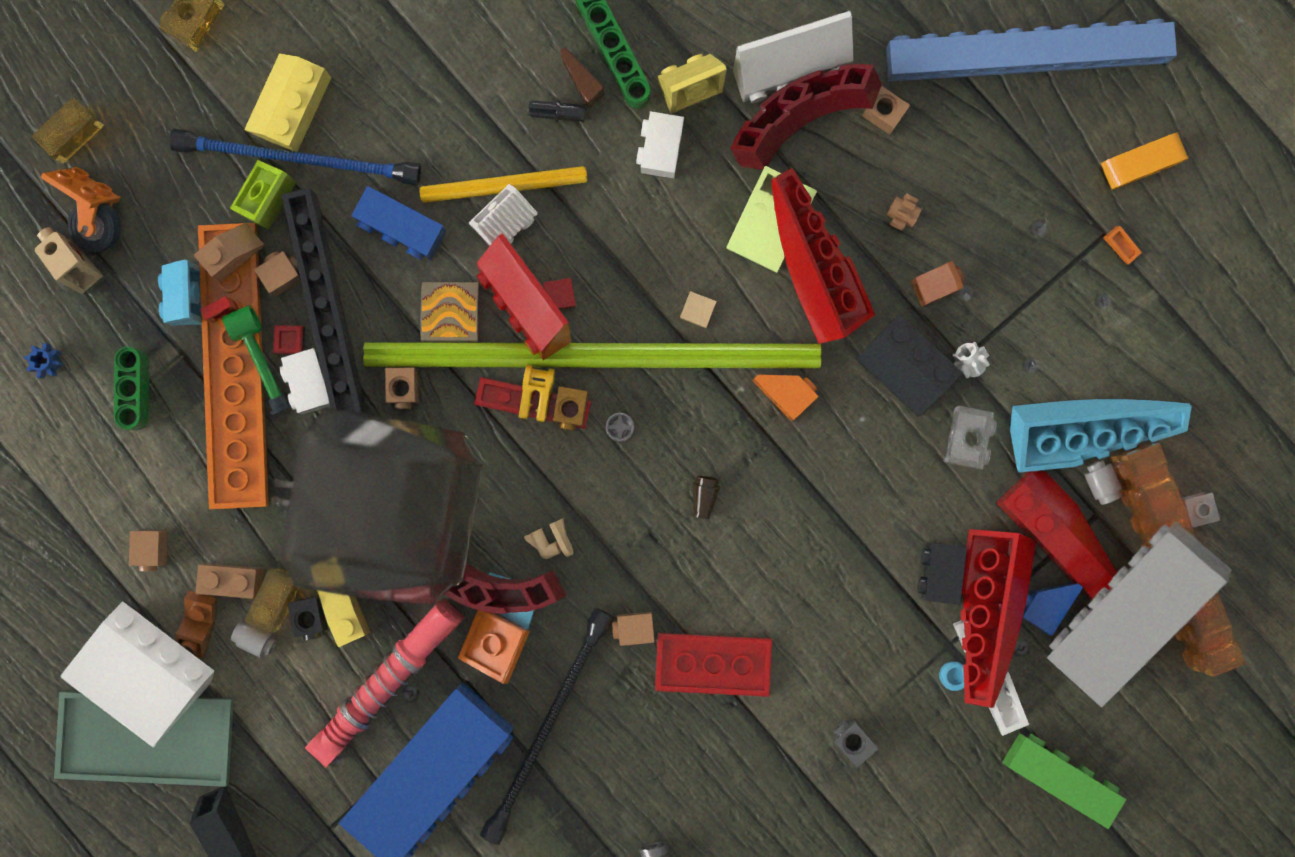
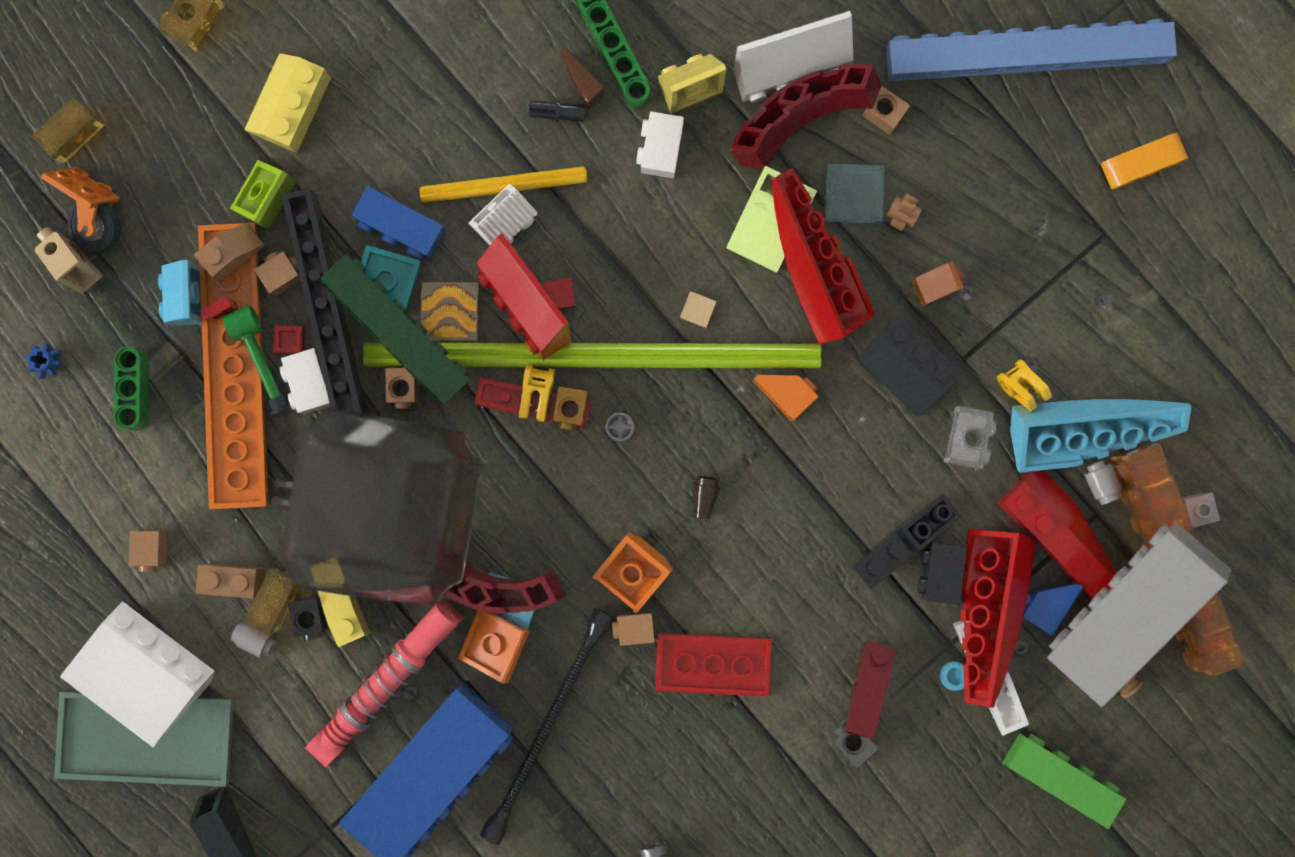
blue hose [170,128,421,186] -> none
dark orange slope [175,590,216,659] -> none
tan piece [524,518,573,559] -> none
white gear [953,342,990,378] -> none
orange piece [1103,226,1142,264] -> none
none -> dark green brick [320,254,469,407]
none -> teal plate [361,245,422,315]
none -> orange slope [592,533,673,613]
none -> clear light blue tile [825,164,884,223]
none -> dark red slope [845,641,896,740]
none -> black slope [853,494,961,589]
none -> yellow piece [996,360,1052,412]
none -> medium nougat bush [1120,674,1143,698]

